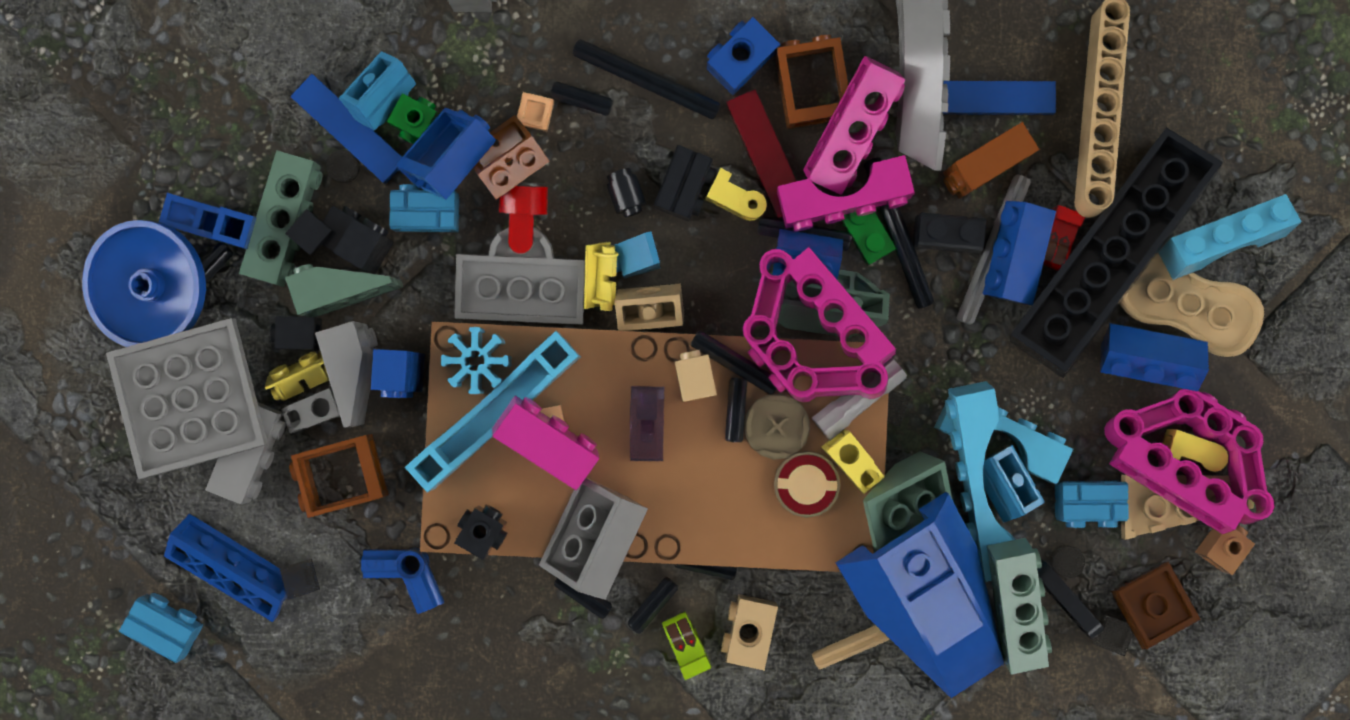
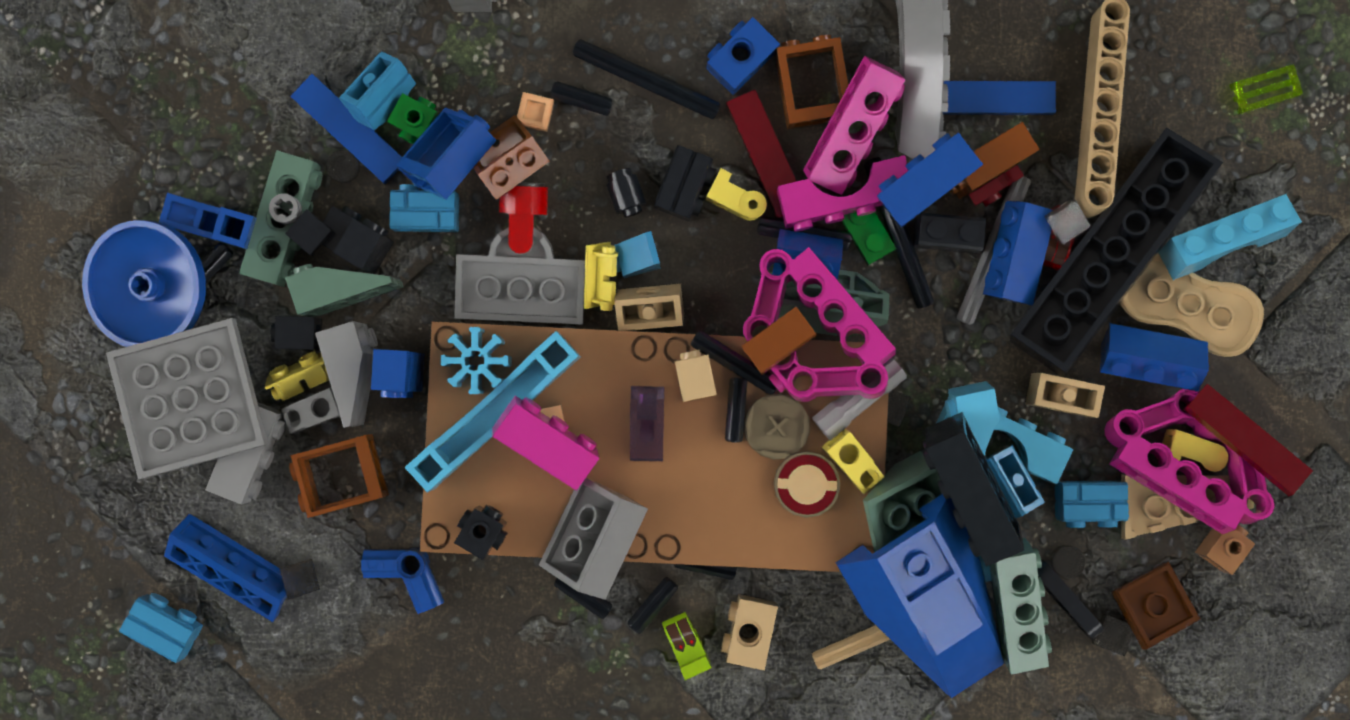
none -> light grey bush [269,193,302,224]
none -> dark orange tile [741,307,817,375]
none -> blue brick [877,132,983,228]
none -> black brick [922,412,1025,567]
none -> dark red plate [969,165,1024,207]
none -> tan brick [1025,373,1105,418]
none -> clear smoke tile [1045,198,1091,245]
none -> dark red tile [1184,383,1313,496]
none -> clear neon green tile [1229,64,1303,115]

